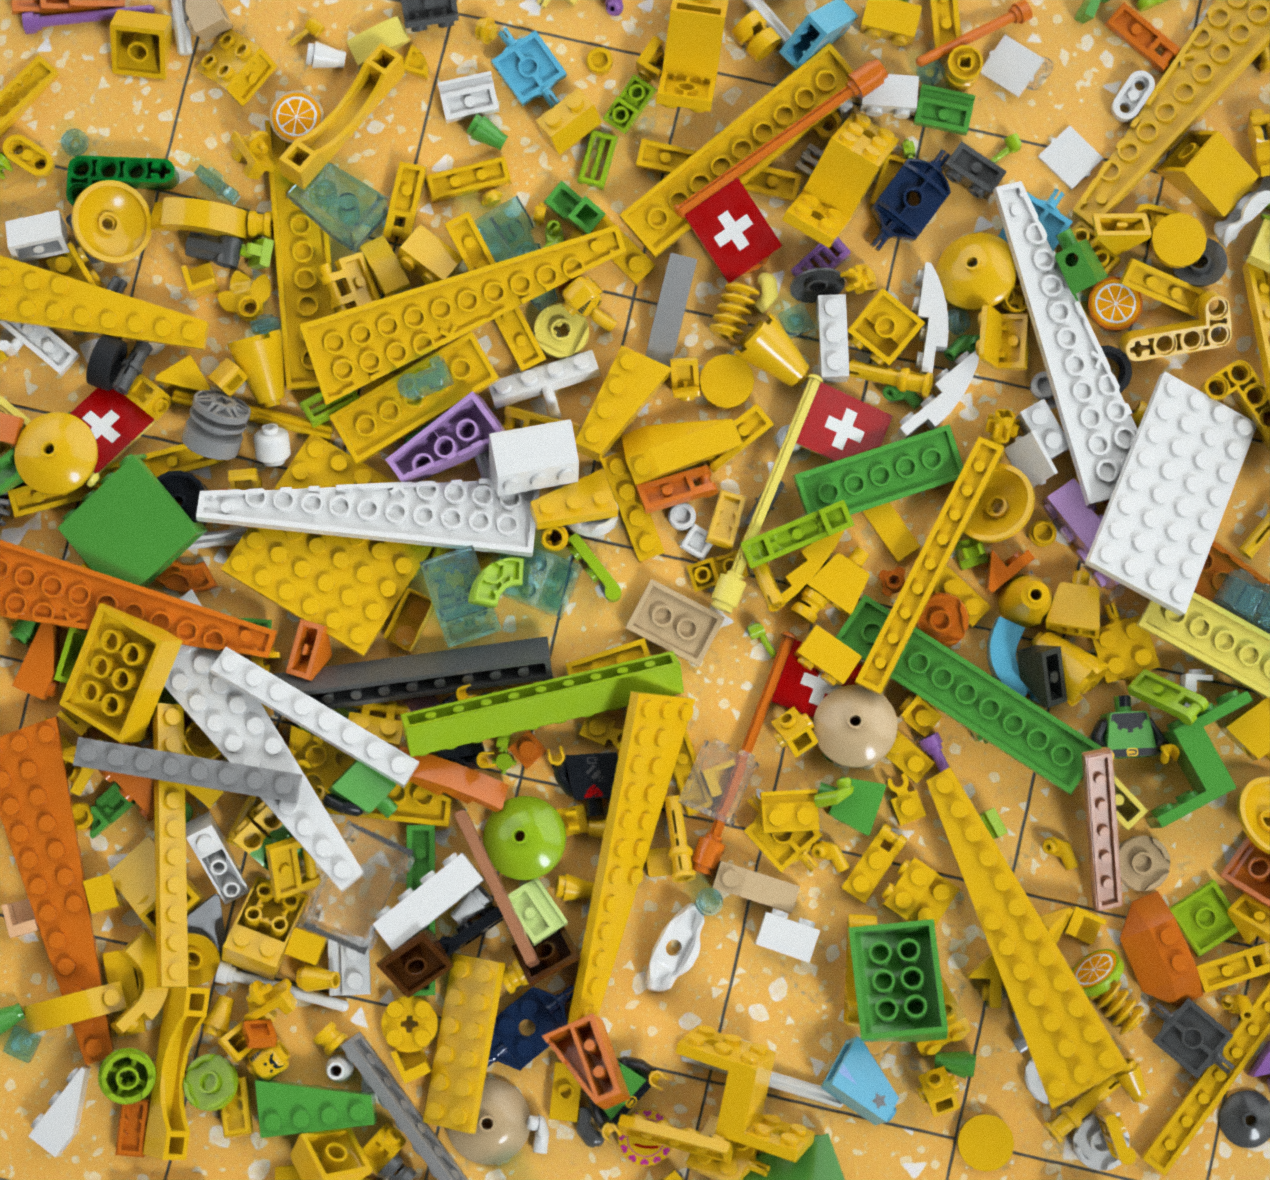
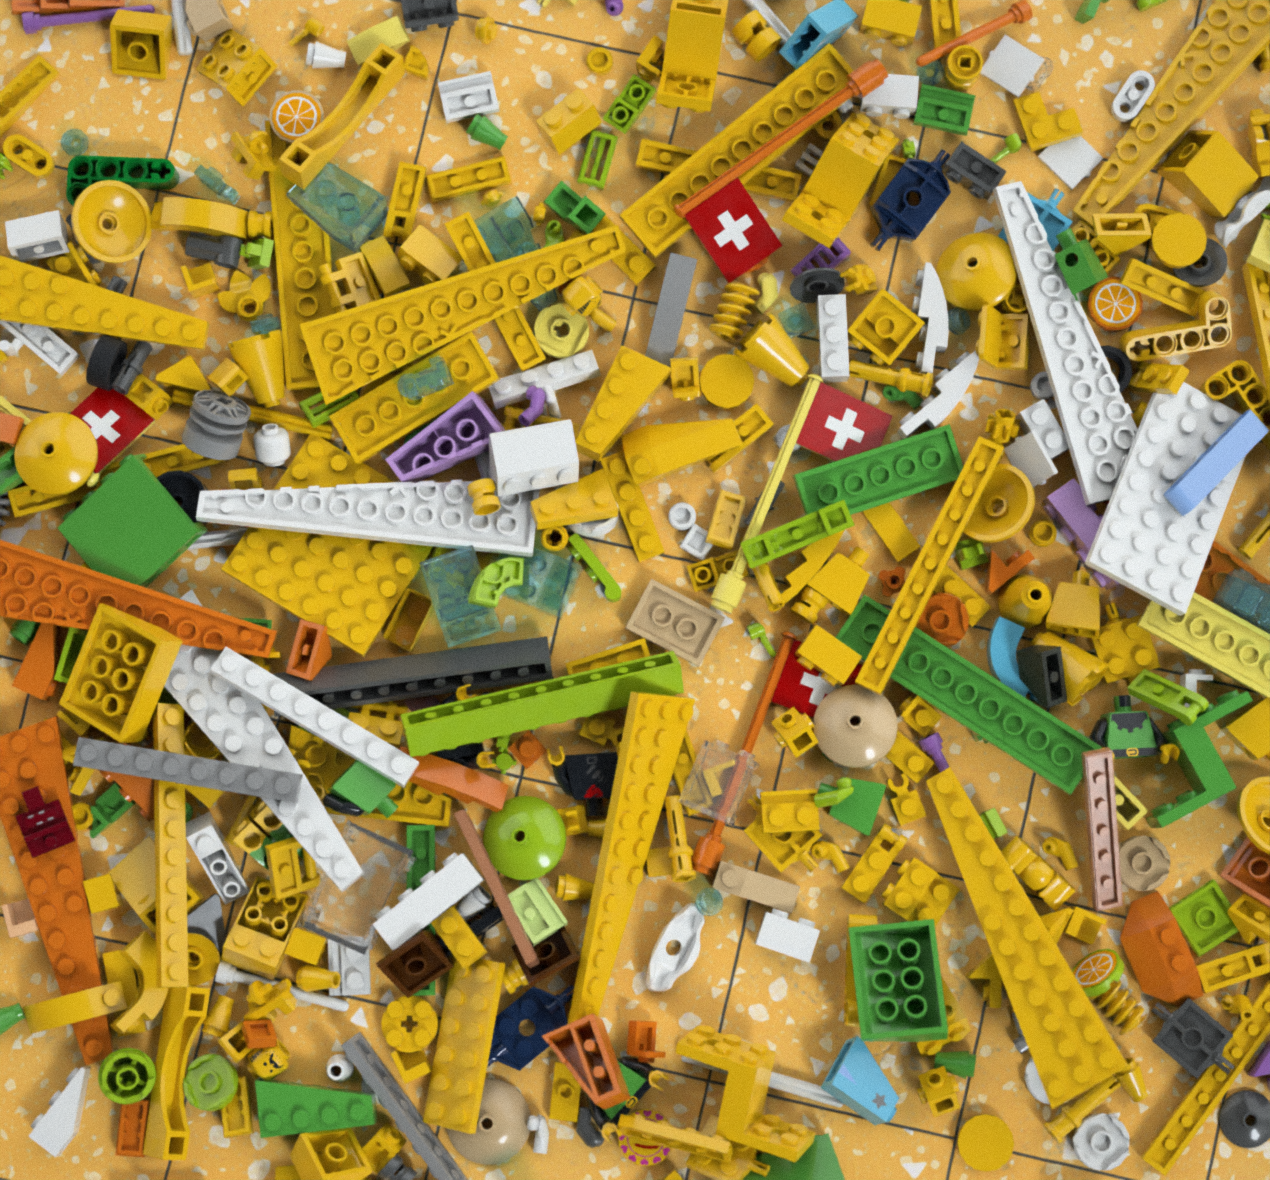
clear light blue plate [2,1025,43,1063] -> none
orange tile [155,560,218,593] -> none
yellow wheel [312,1020,348,1057] -> none
medium azure plate [491,28,567,108] -> none
orange plate [636,466,718,514] -> none
bright green arm [944,335,980,361] -> none
yellow plate [1095,1108,1136,1165] -> none
orange plate [1105,2,1180,73] -> none
none -> dark red piece [15,786,76,858]
none -> yellow plate [431,906,488,969]
none -> yellow wheel [467,478,501,516]
none -> medium lavender arm [518,385,545,427]
none -> orange bracket [626,1020,666,1063]
none -> yellow piece [1001,835,1076,911]
none -> yellow plate [1013,91,1083,152]
none -> yellow plate [1127,361,1189,395]
none -> light blue beam [1163,409,1269,516]

